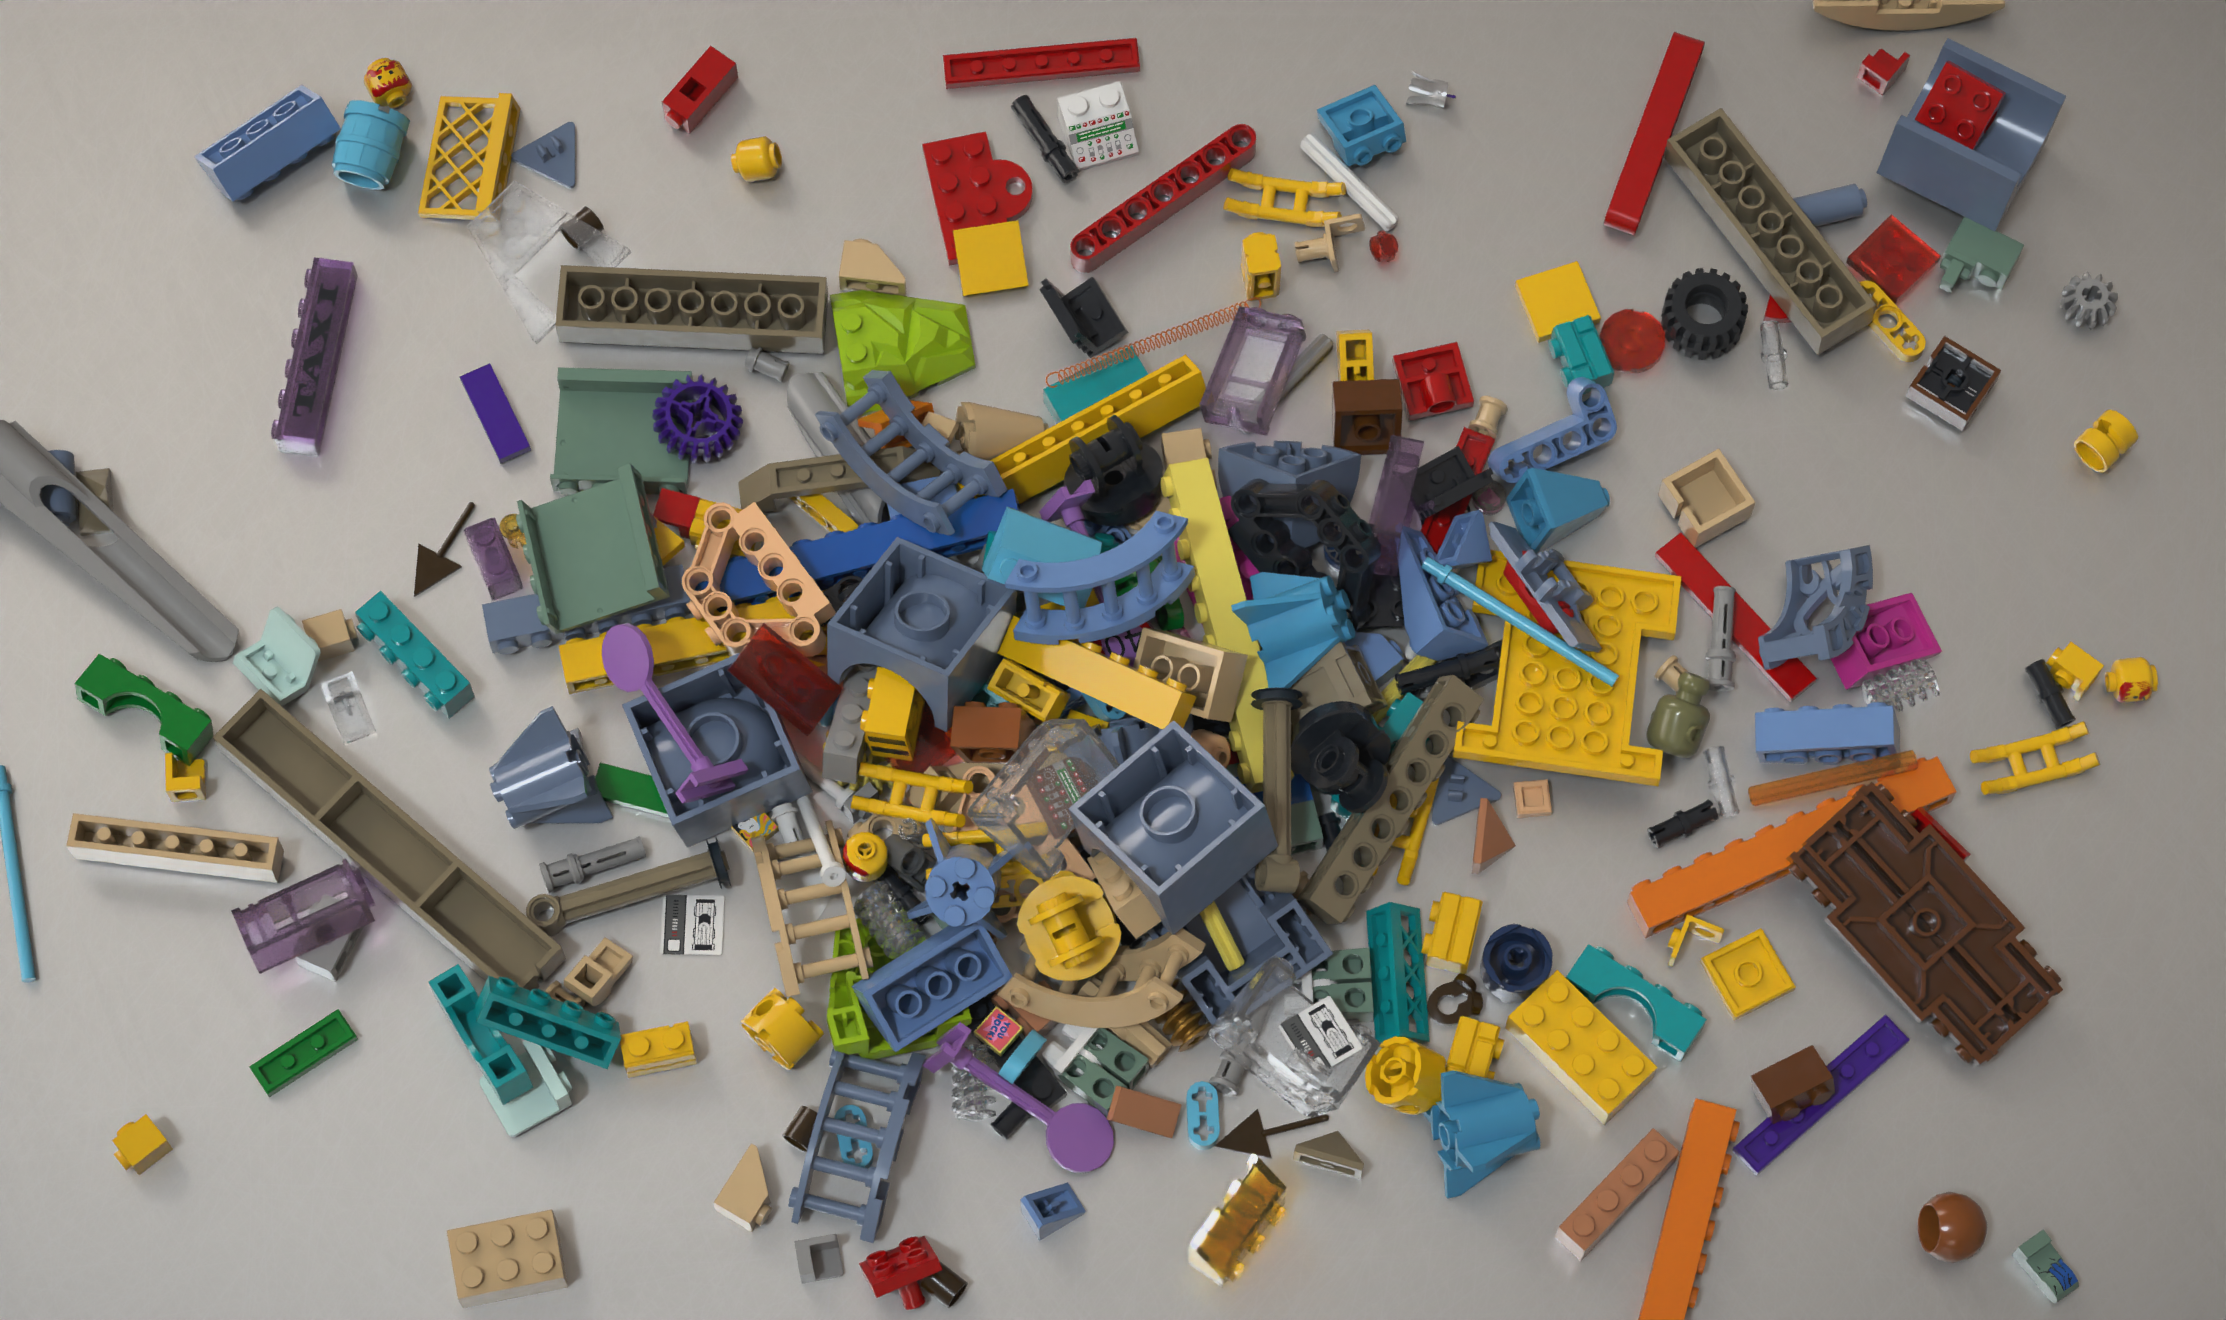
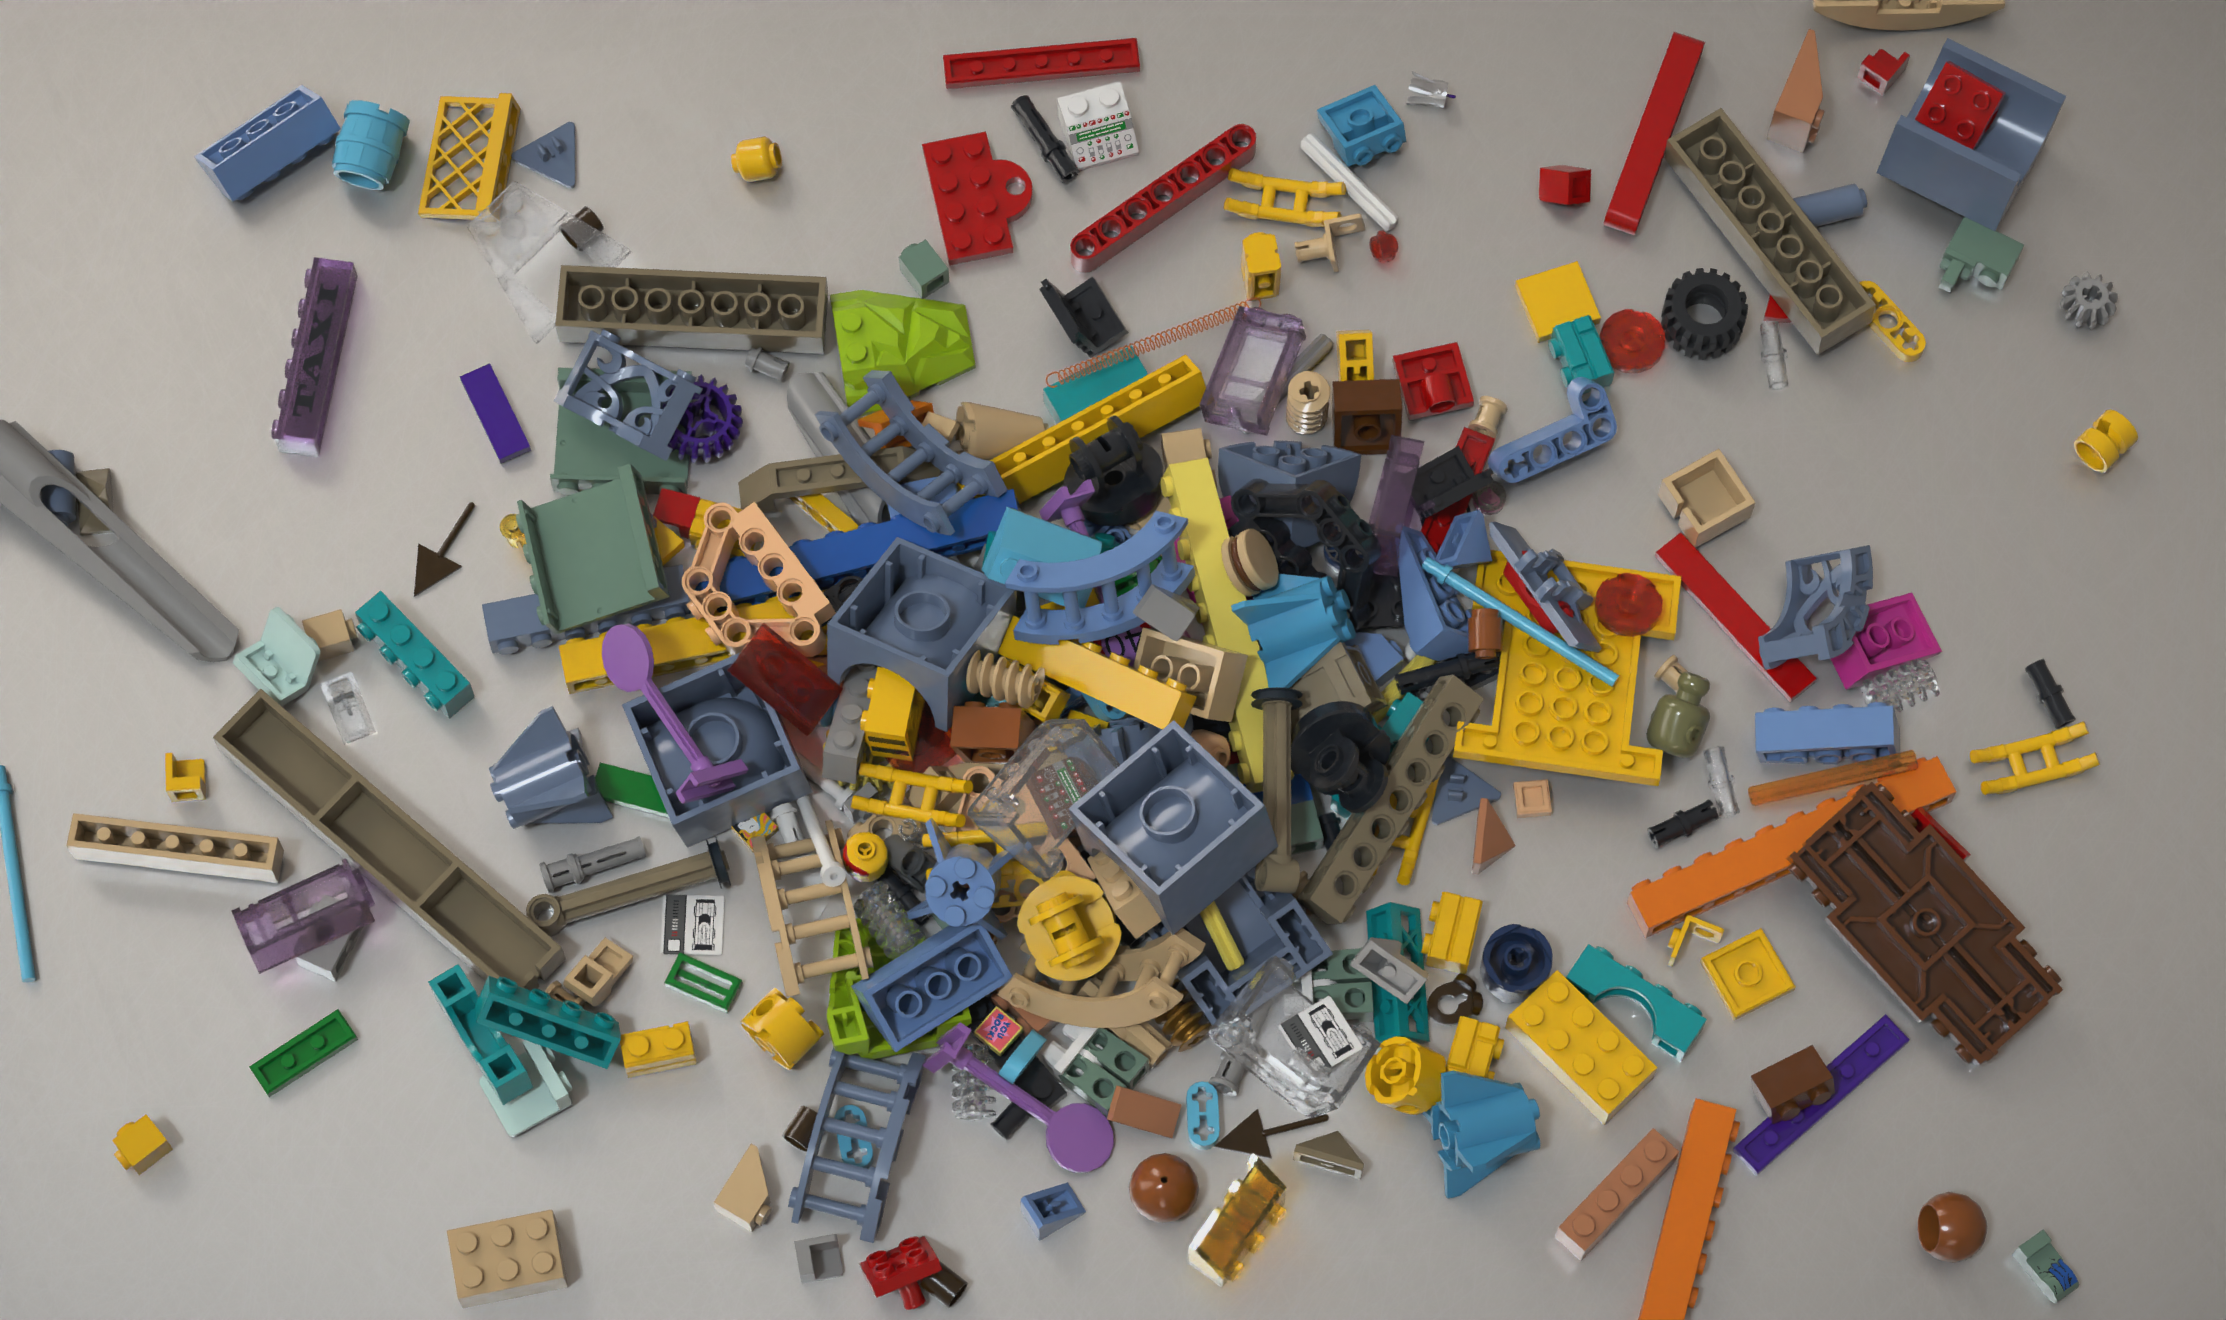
green arch [74,654,214,766] -> none
yellow head [364,58,412,108] -> none
clear purple brick [463,518,523,601] -> none
red brick [662,46,738,134] -> none
tan slope [839,239,907,296] -> none
yellow tile [953,220,1029,296] -> none
dark azure slope [1506,468,1610,554] -> none
light grey pin [1705,586,1736,691] -> none
clear red plate [1846,214,1941,304] -> none
piece [1906,336,2002,431] -> none
yellow brick [2046,641,2104,701] -> none
yellow head [2105,657,2158,703] -> none
none -> sand blue fence [554,329,703,461]
none -> green tile [664,952,743,1013]
none -> sand green brick [899,239,949,299]
none -> tan piece [966,650,1045,709]
none -> dark orange helmet [1129,1153,1199,1223]
none -> light grey slope [1133,584,1200,641]
none -> tan head [1221,529,1279,597]
none -> tan piece [1286,371,1330,435]
none -> light grey slope [1350,937,1428,1004]
none -> dark orange brick [1468,608,1503,659]
none -> red panel [1539,165,1591,205]
none -> clear red tile [1594,573,1663,637]
none -> nougat slope [1767,29,1825,153]

